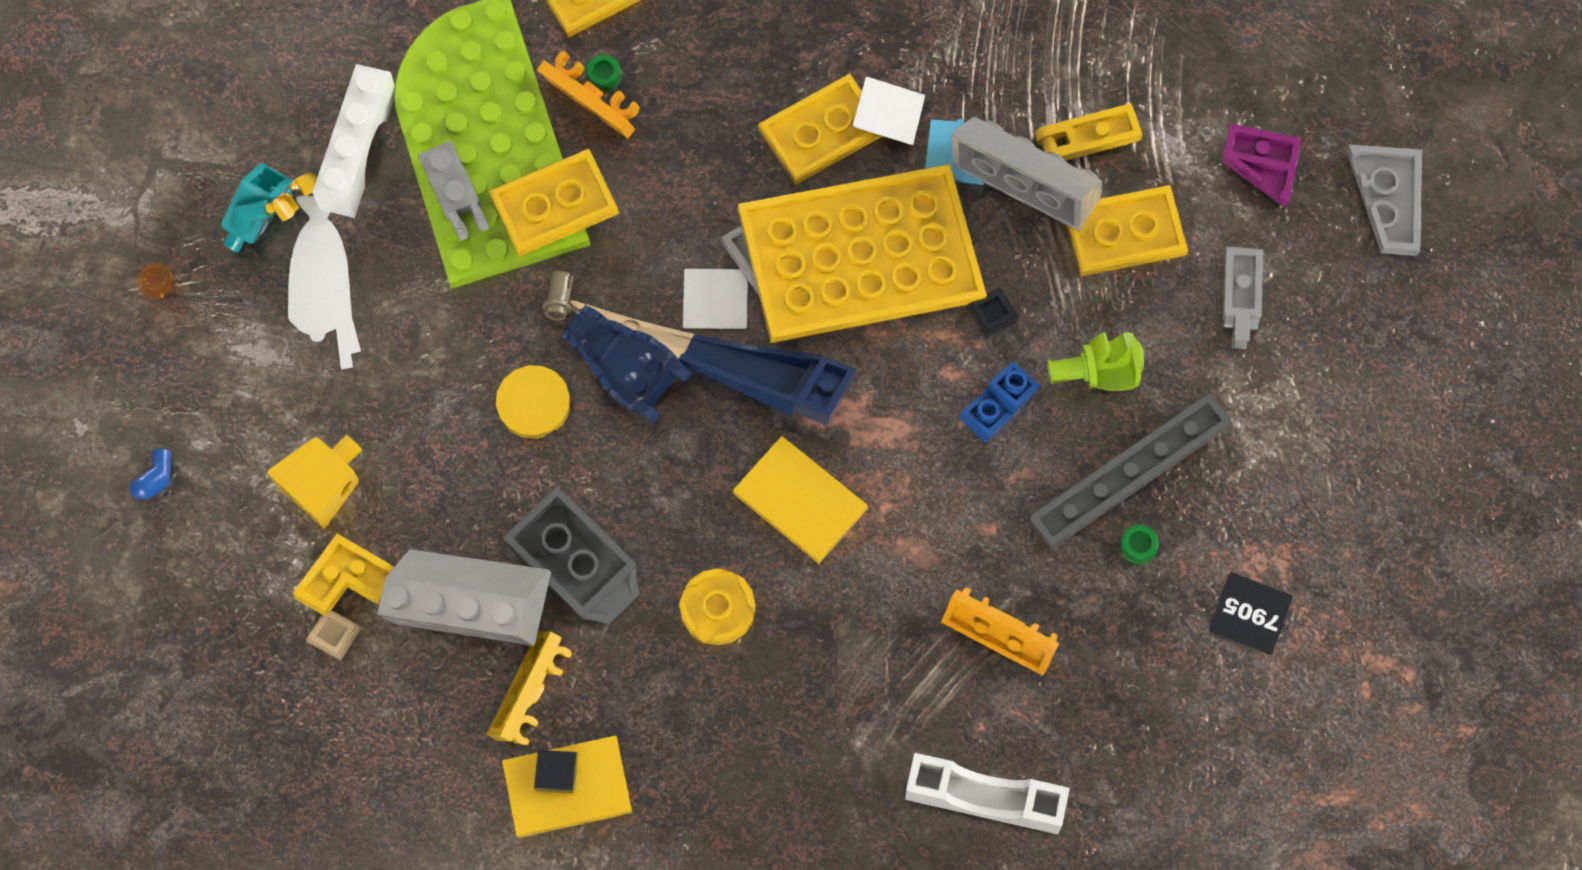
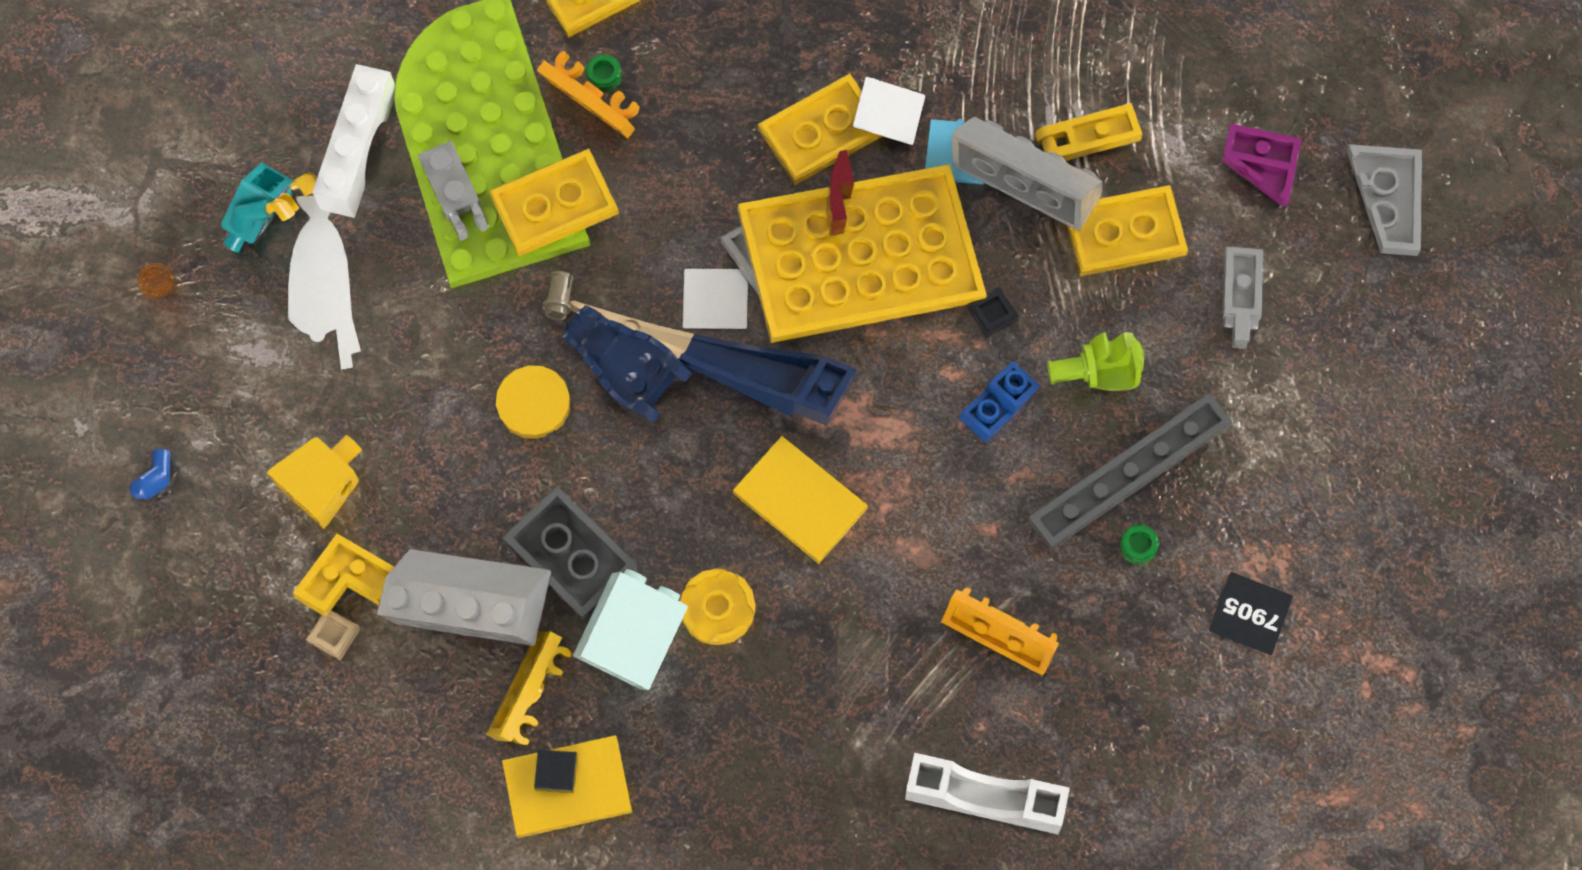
none -> light aqua brick [573,569,688,690]
none -> dark red slope [827,150,854,236]

